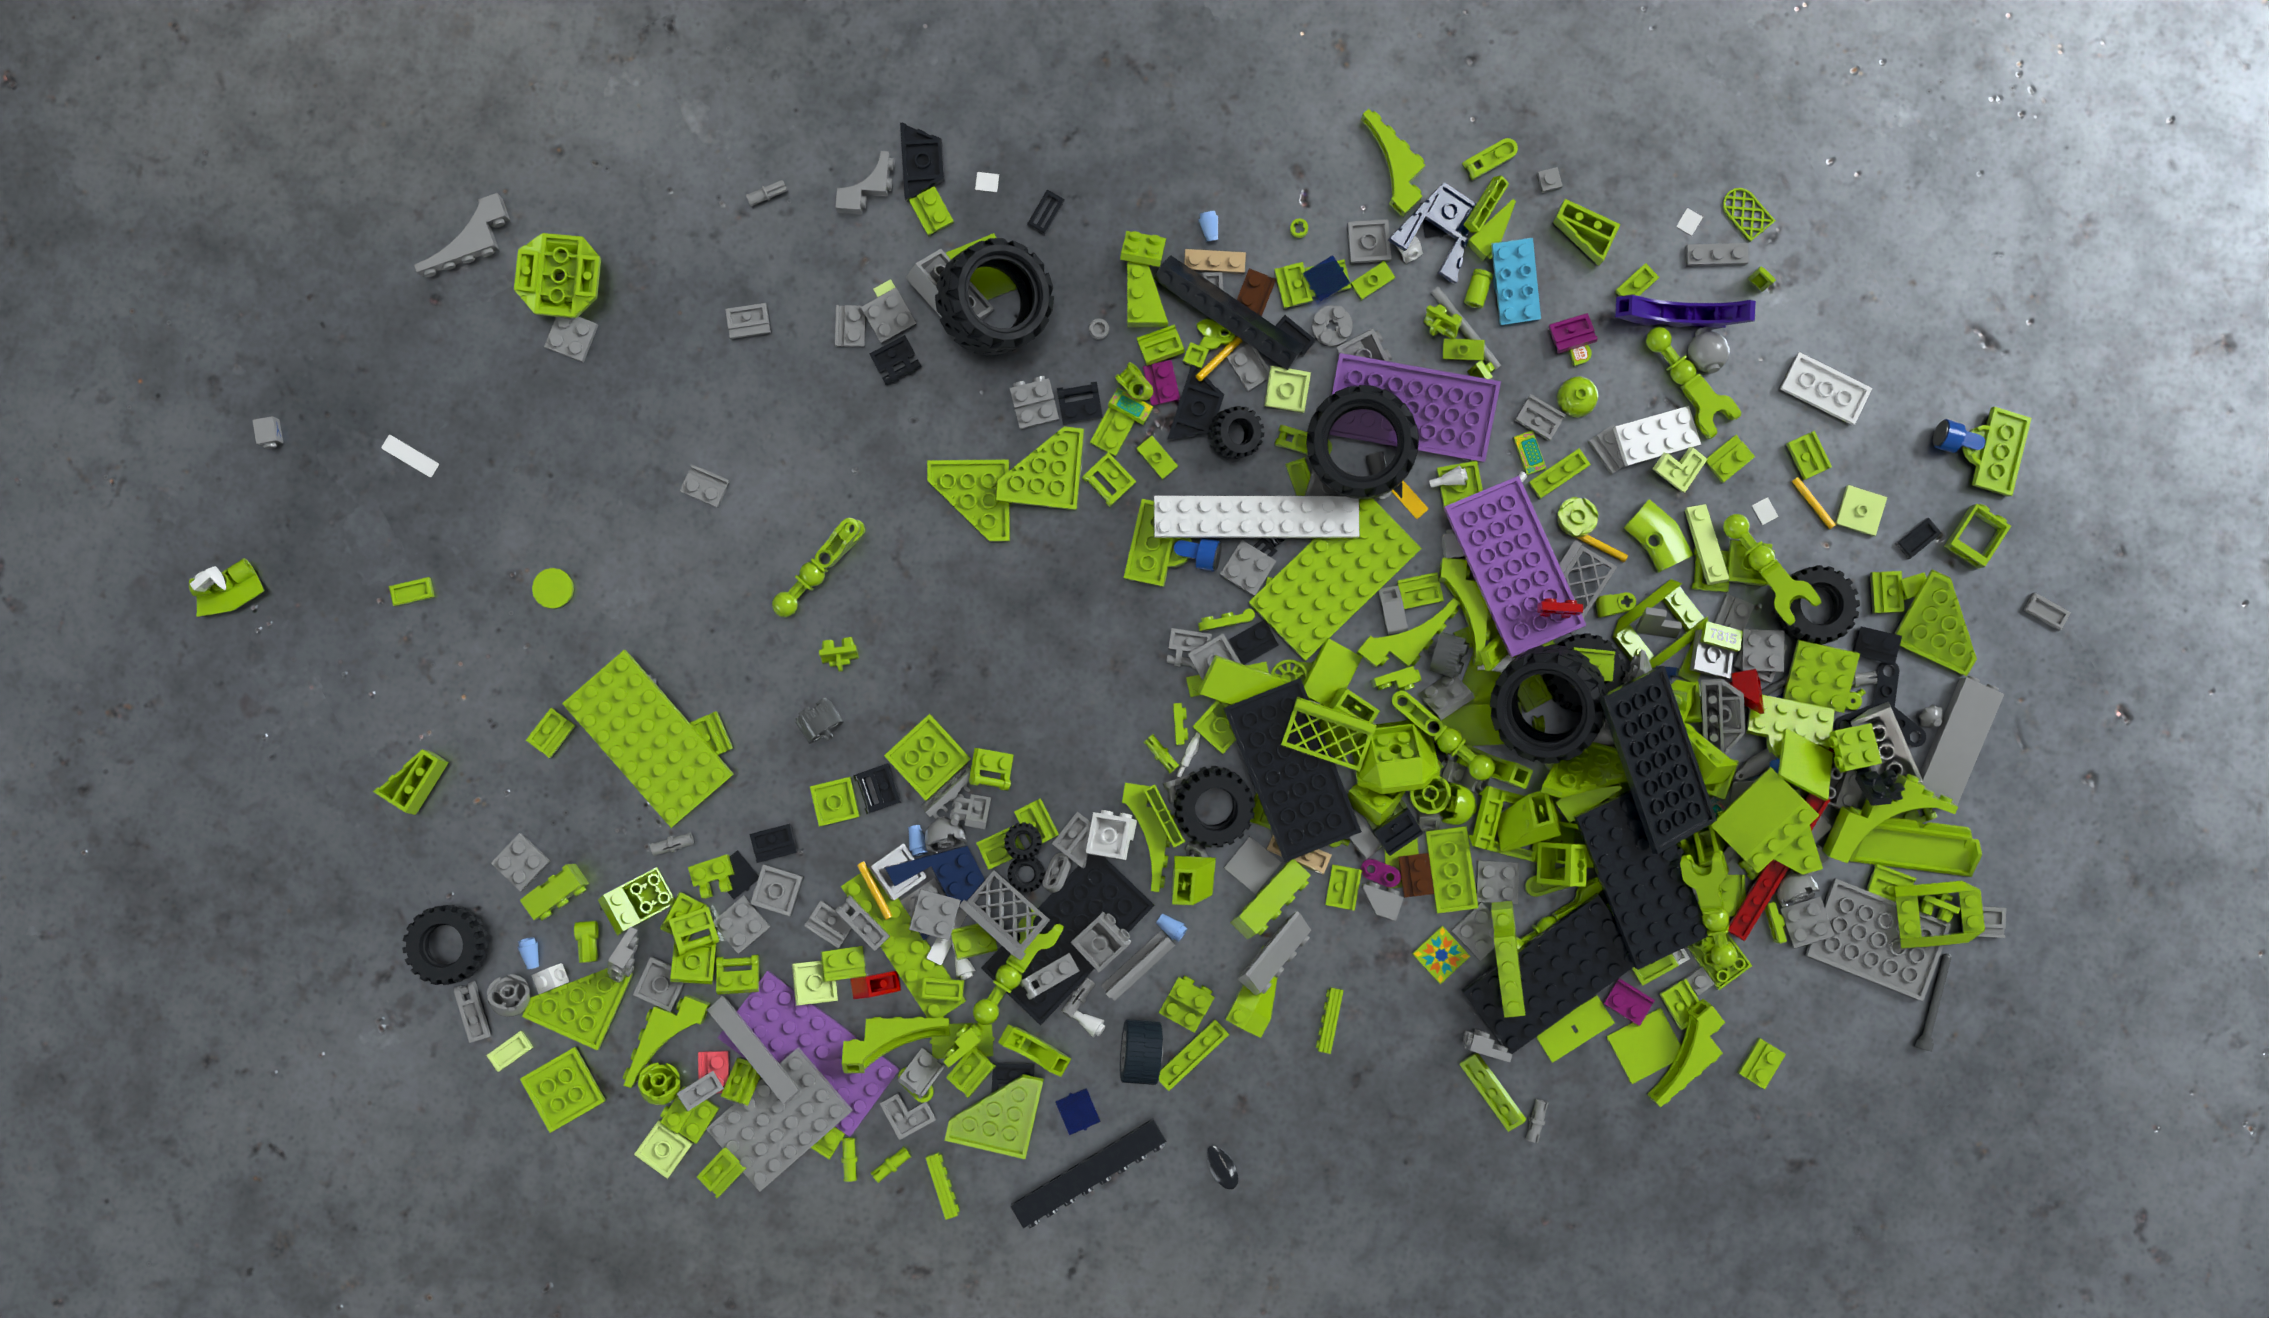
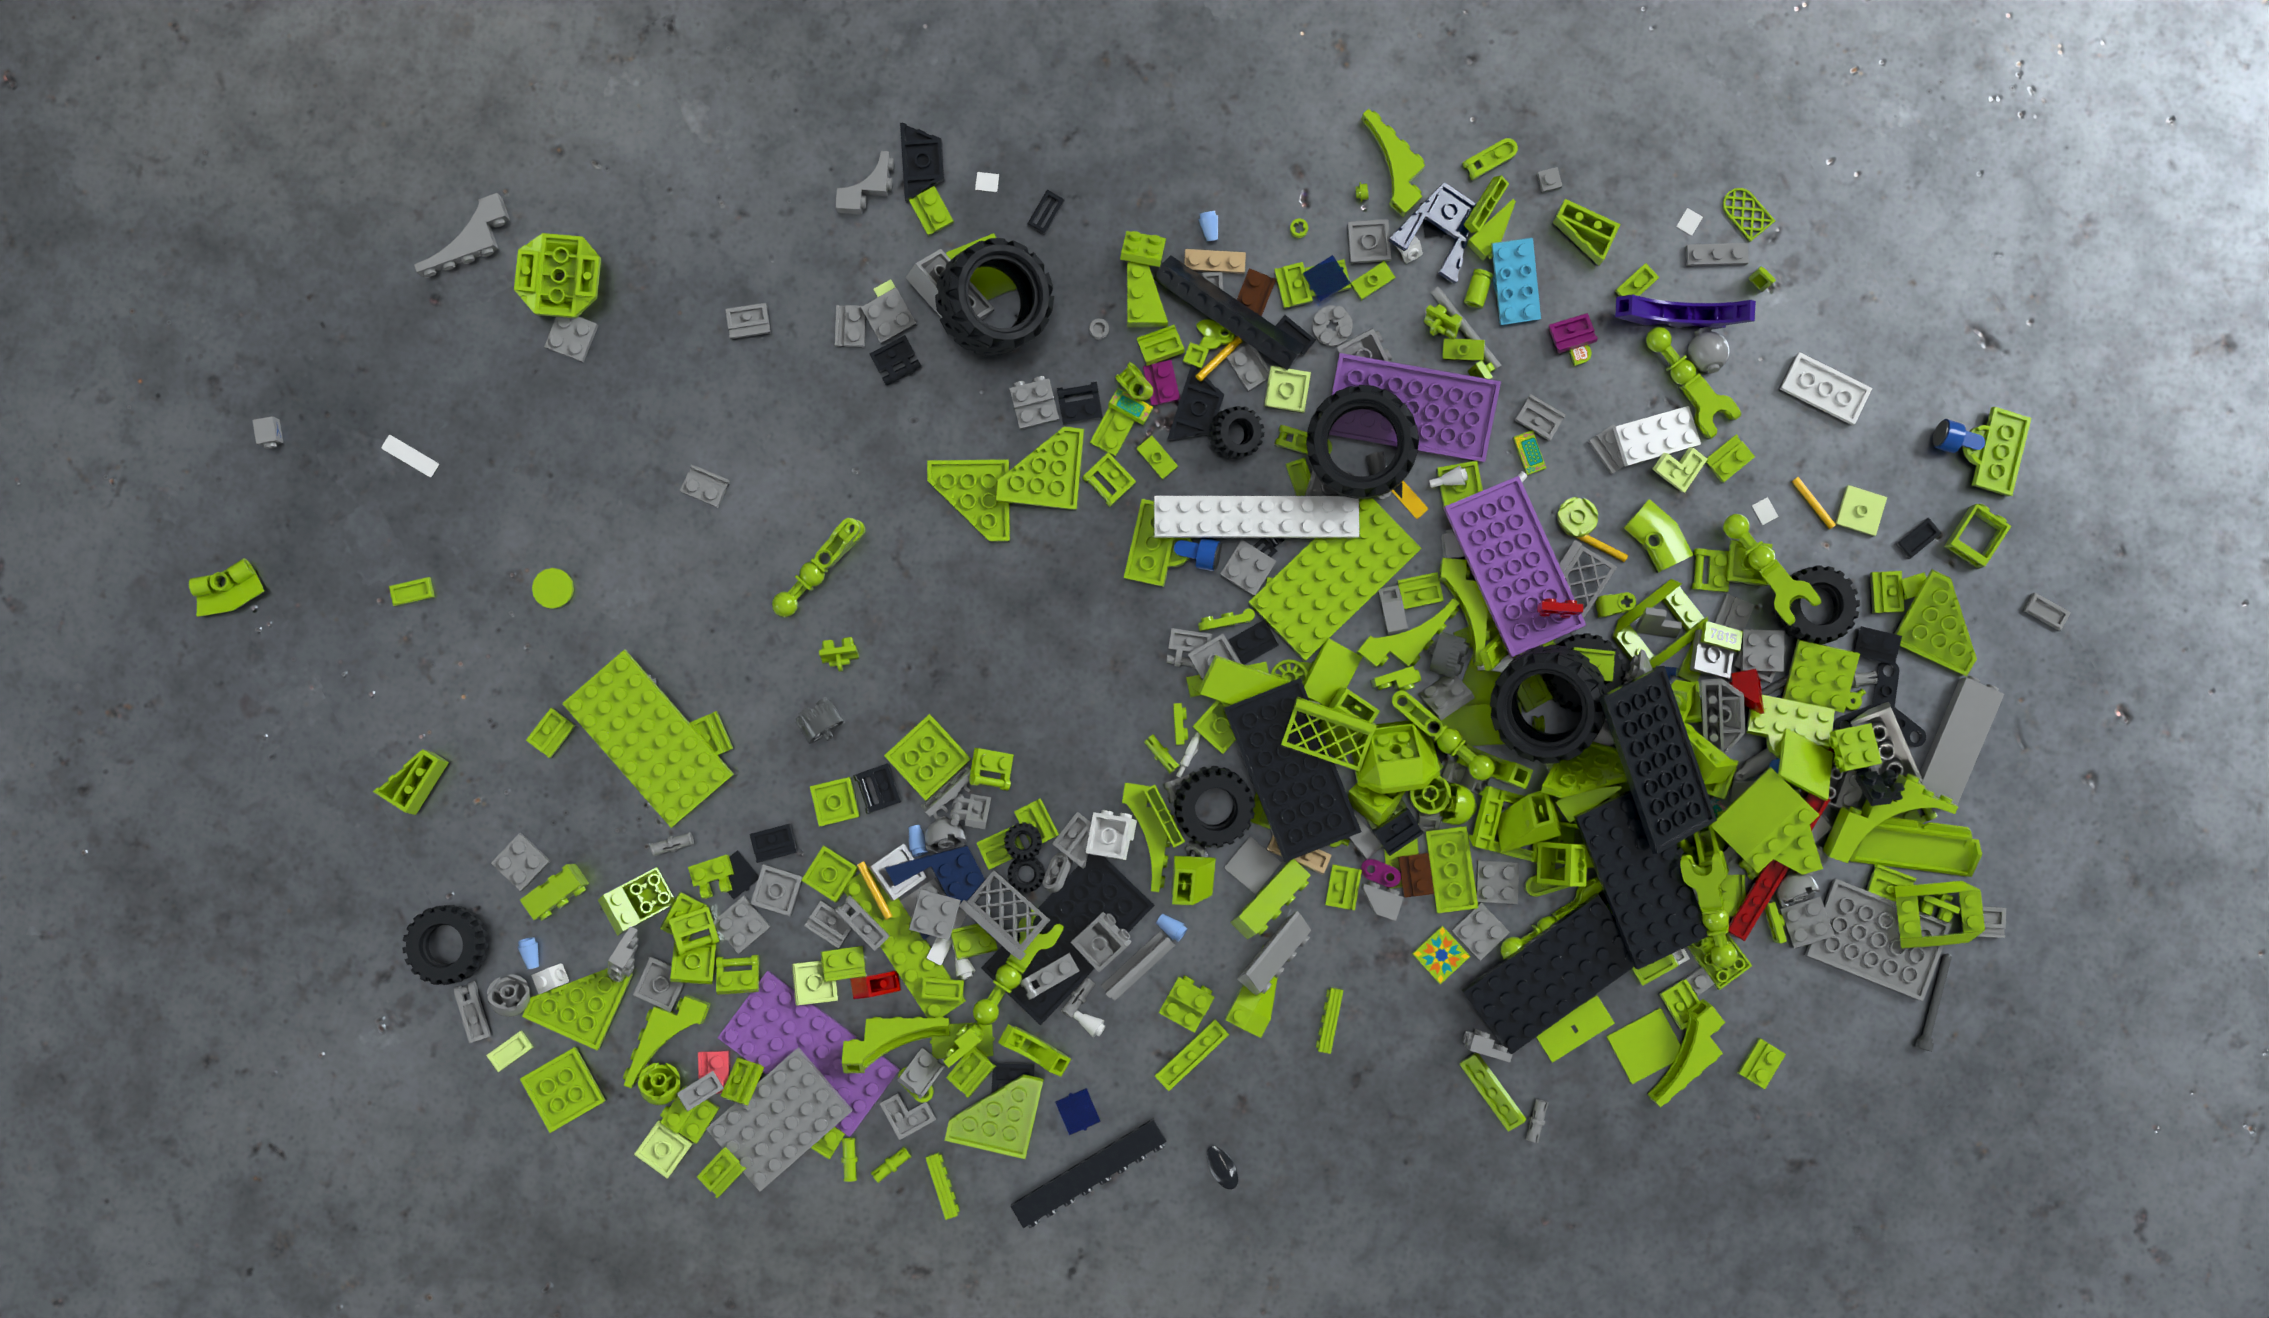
white plate [190,566,226,592] -> none
lime piece [574,921,599,963] -> none
light grey tile [707,996,801,1104] -> none
light grey axle [746,180,787,207] -> none
black wheel [1120,1019,1163,1085] -> none
lime arch [1491,901,1525,1018] -> none
lime plate [1528,448,1591,500] -> none
lime cylinder [1556,376,1599,418] -> none
magenta plate [1603,978,1655,1026] -> none
yellowish green plate [1685,504,1729,585] -> none
lime plate [1786,430,1832,480] -> none
light grey piece [1919,705,1944,729] -> none
none -> lime plate [801,845,858,903]
none -> lime plate [1355,182,1369,202]

